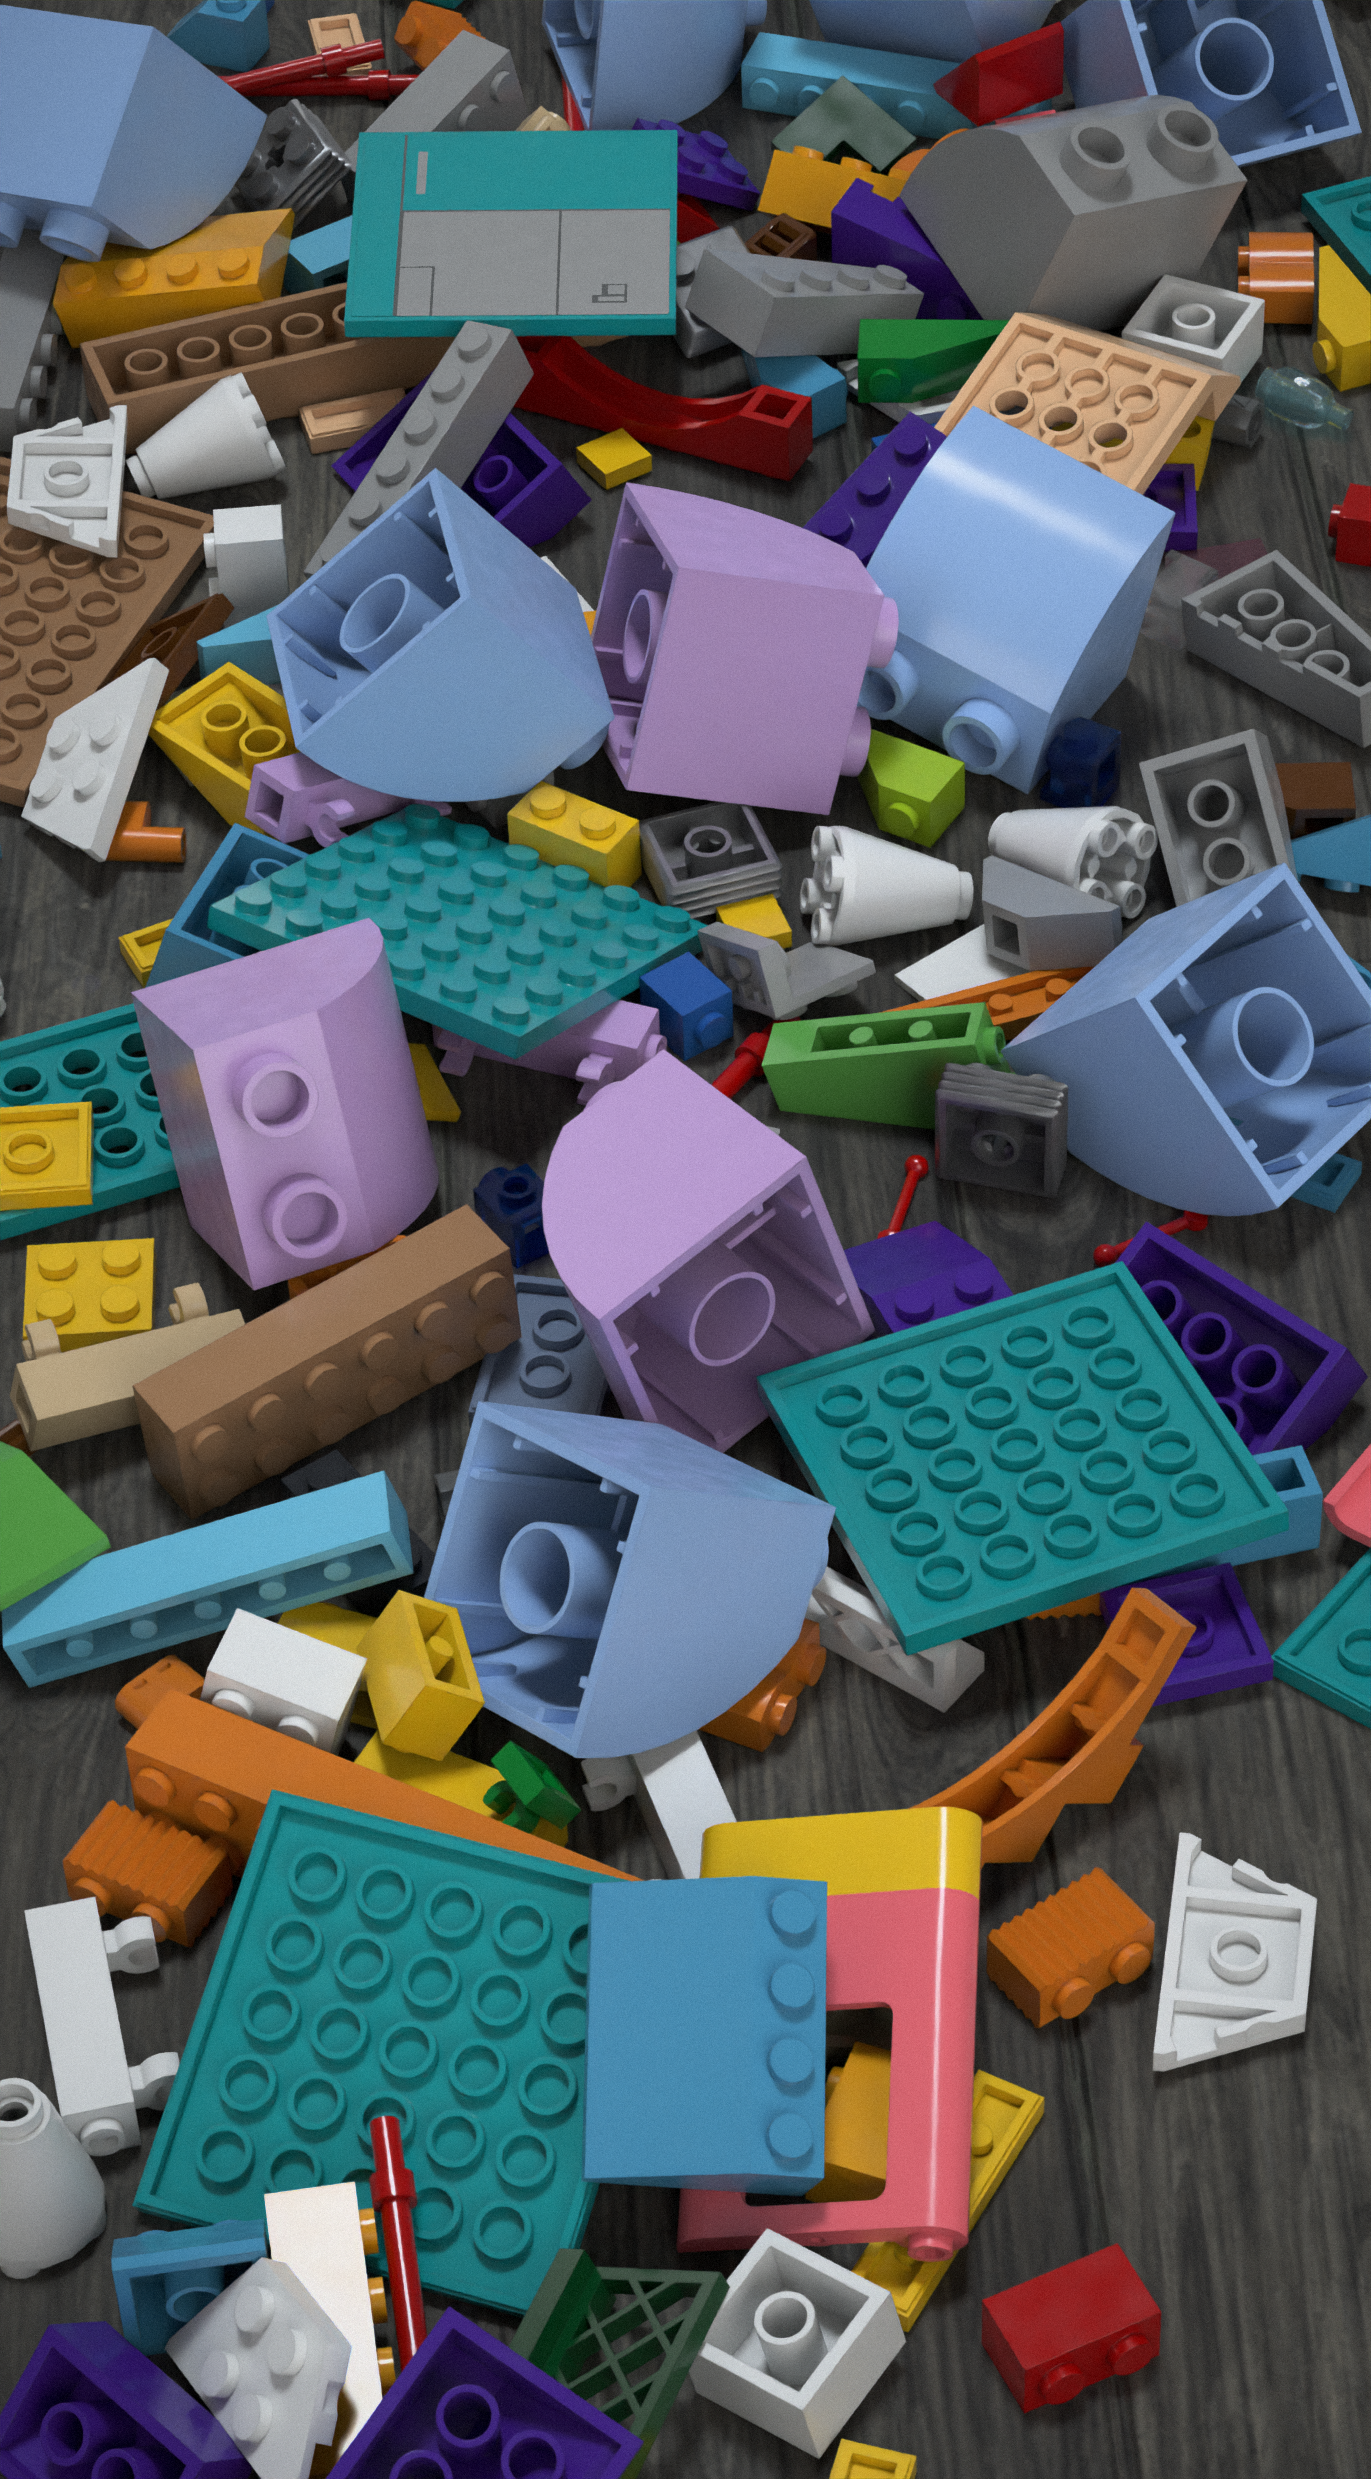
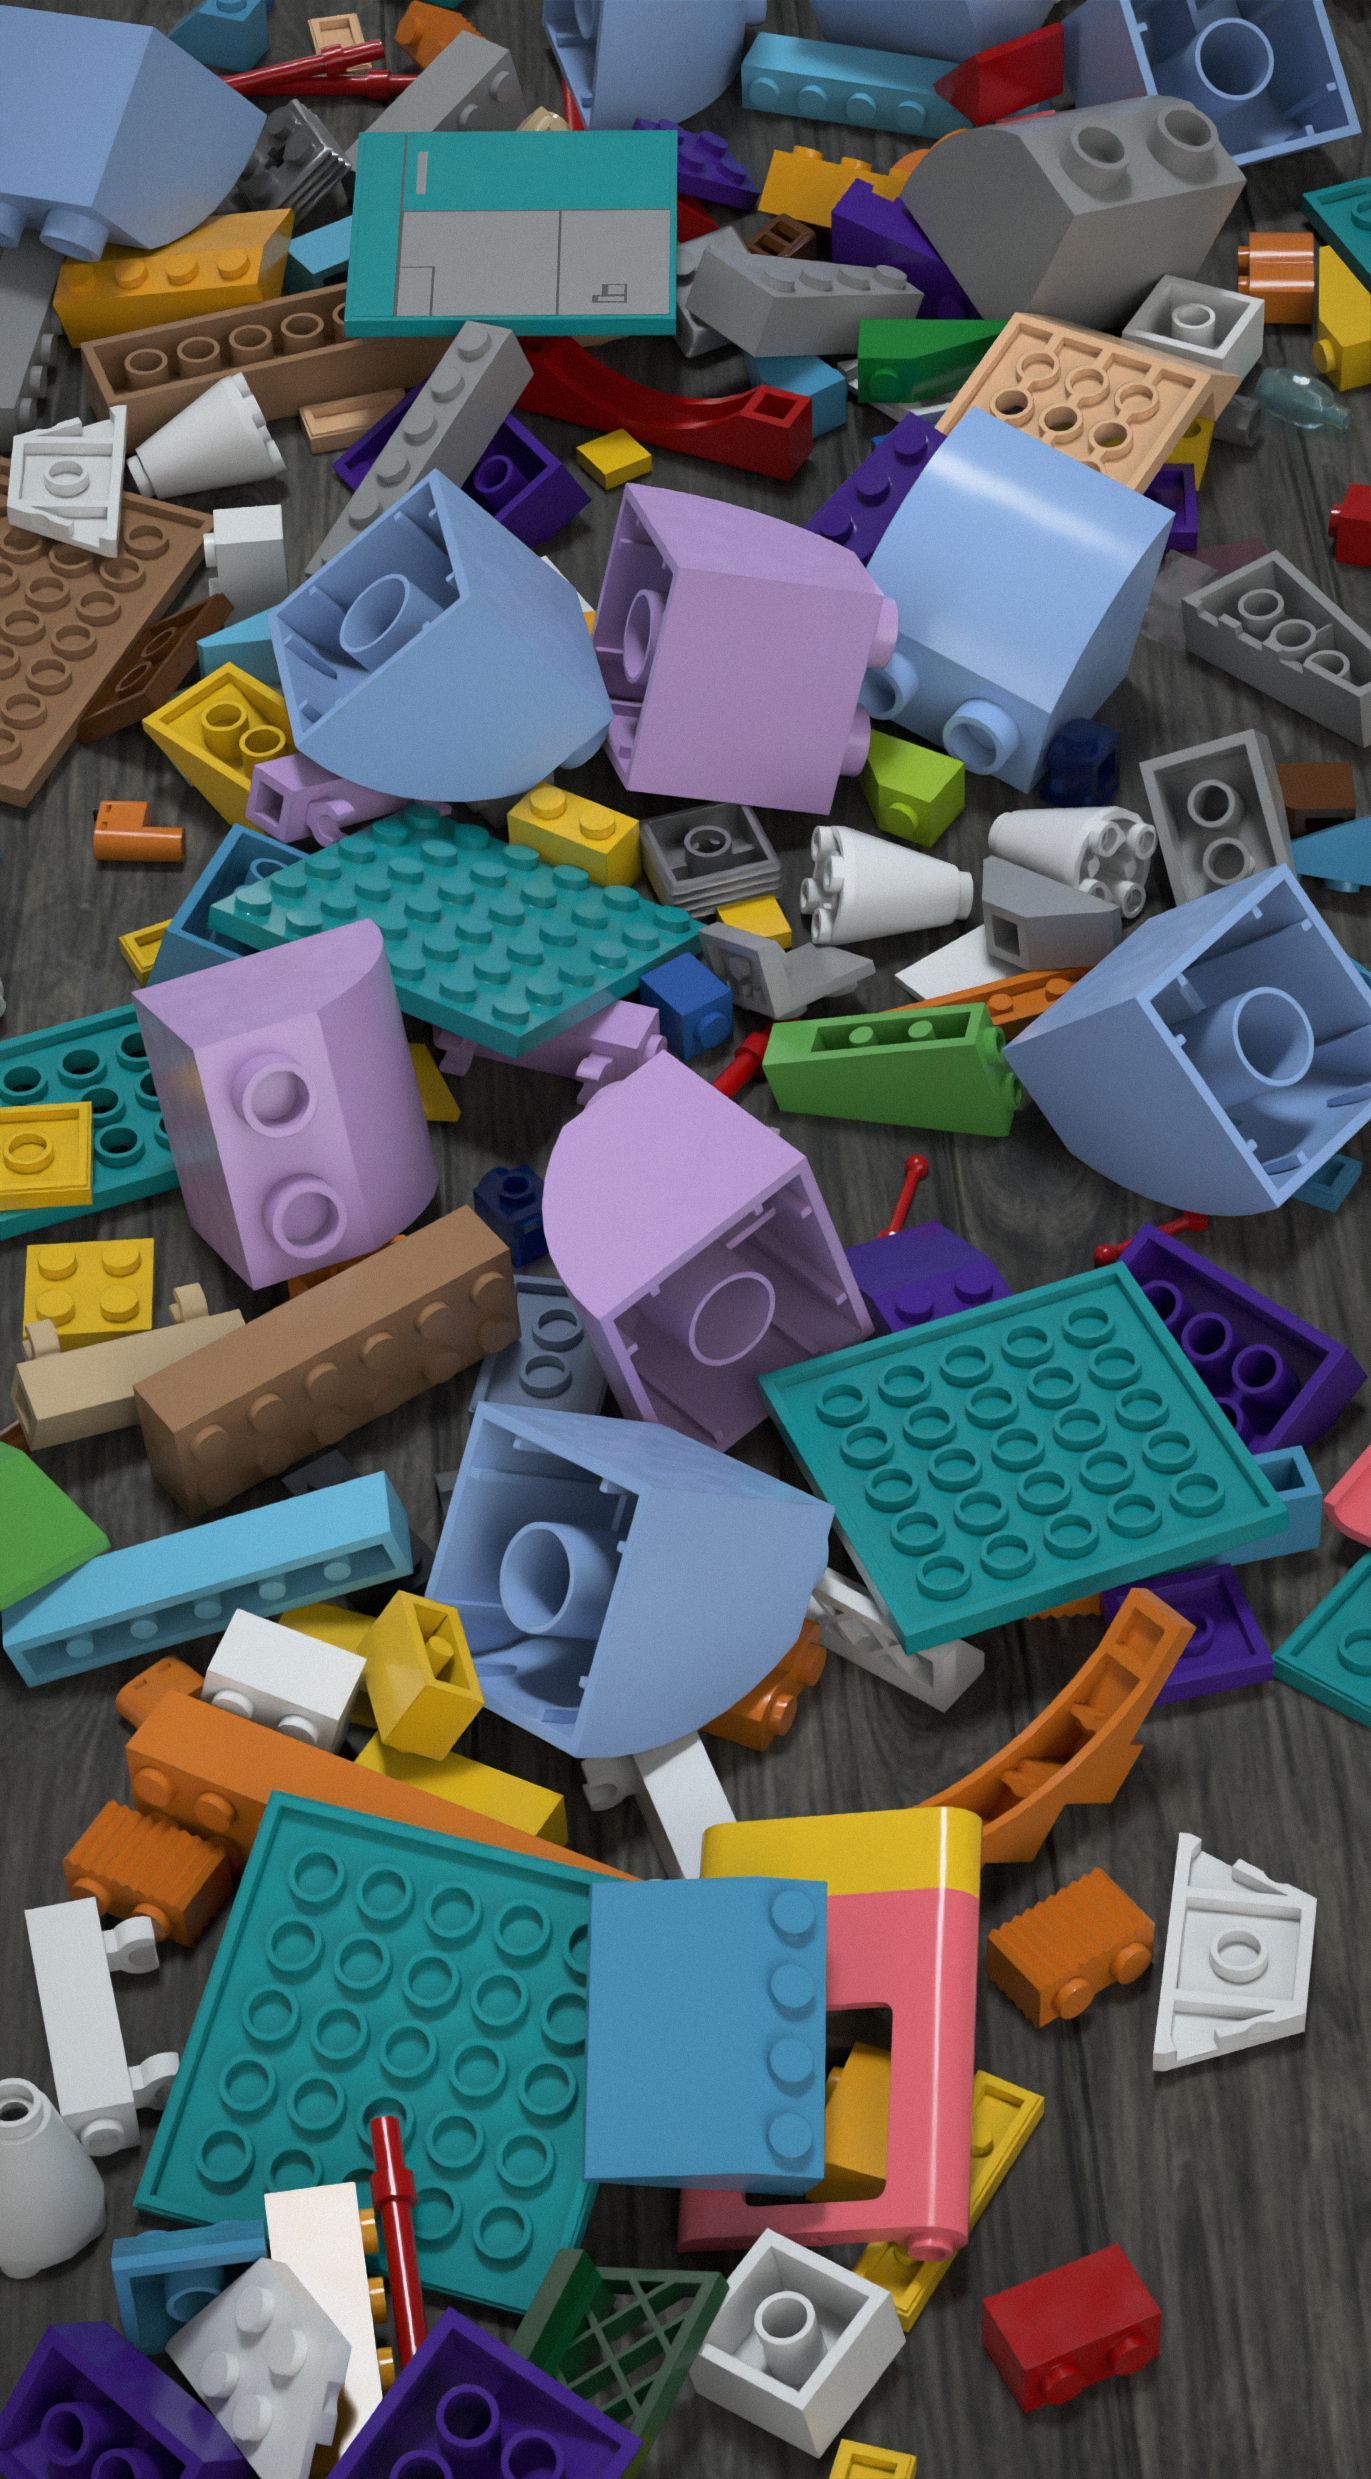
white wing [21,658,169,862] -> none
green tile [483,1740,581,1834] -> none
tile [771,75,916,175] -> none
flat silver brick [935,1063,1068,1198] -> none

